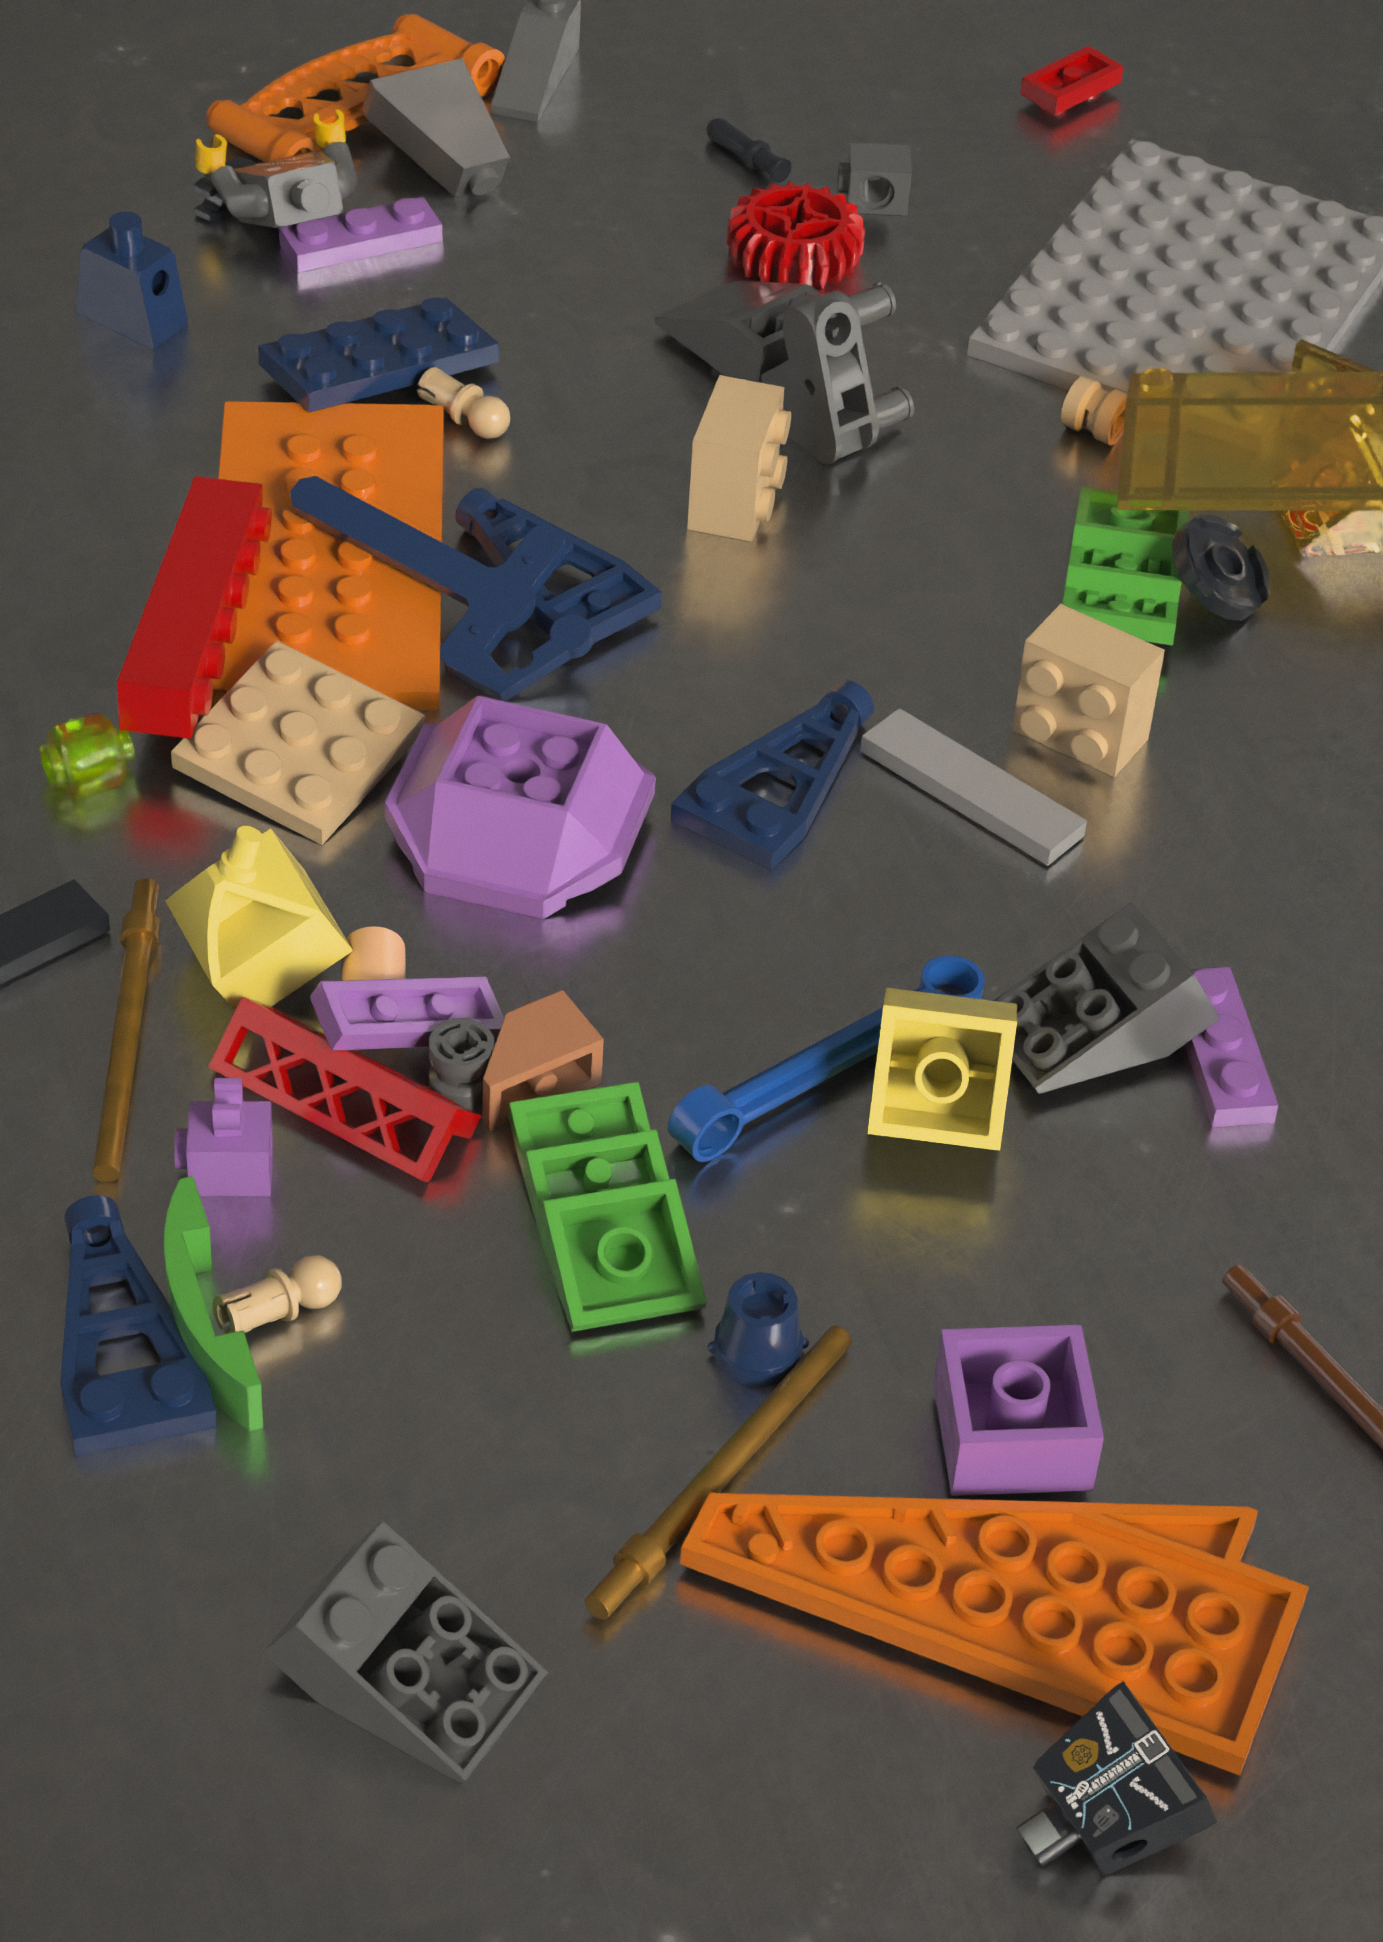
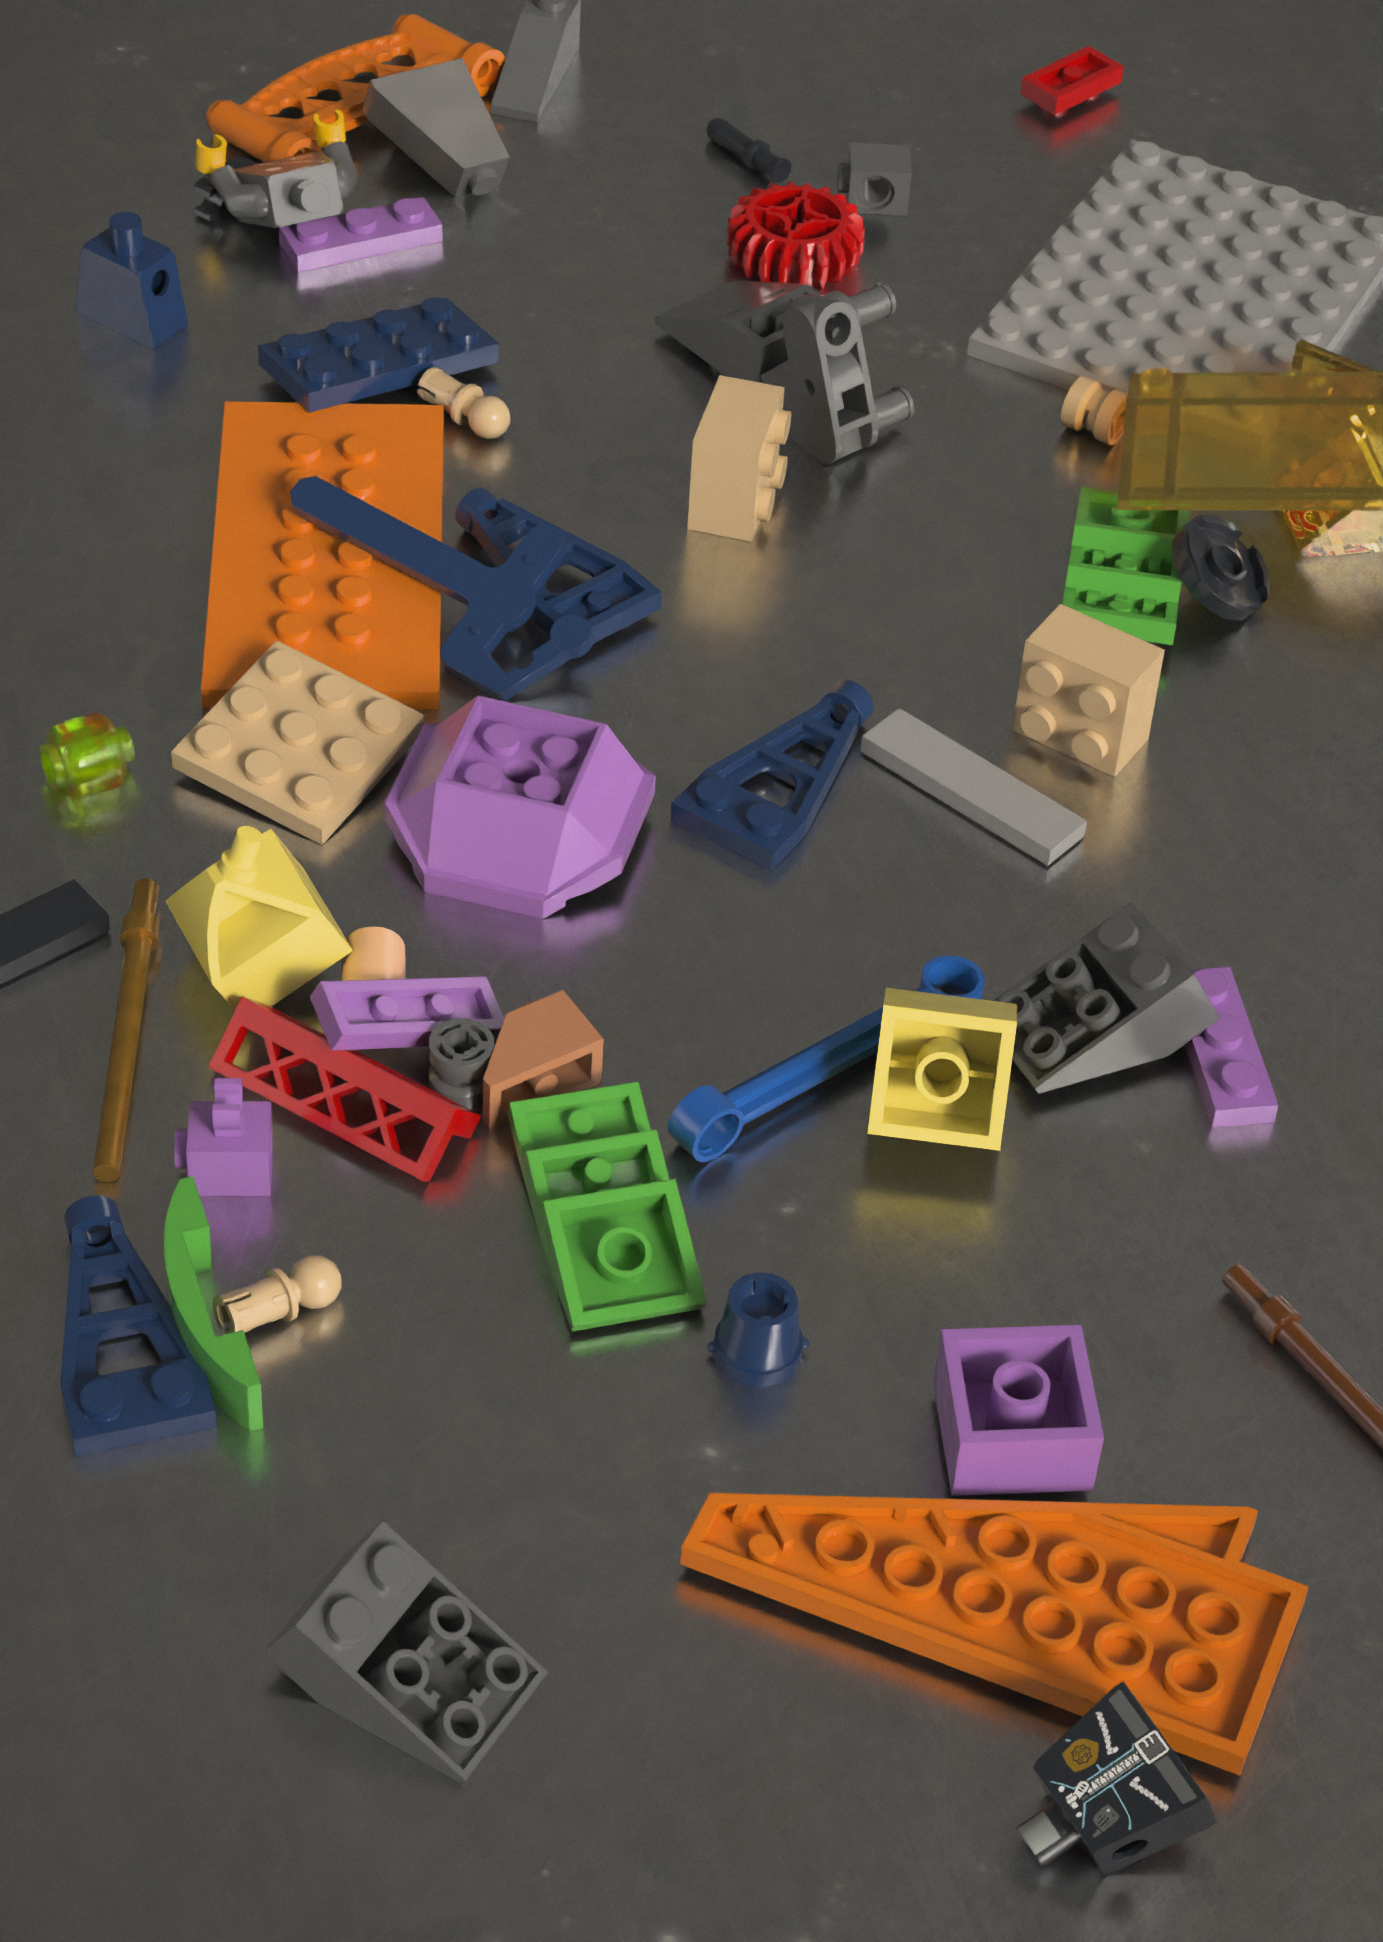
red brick [117,476,272,739] -> none
pearl gold bar [585,1325,852,1620] -> none

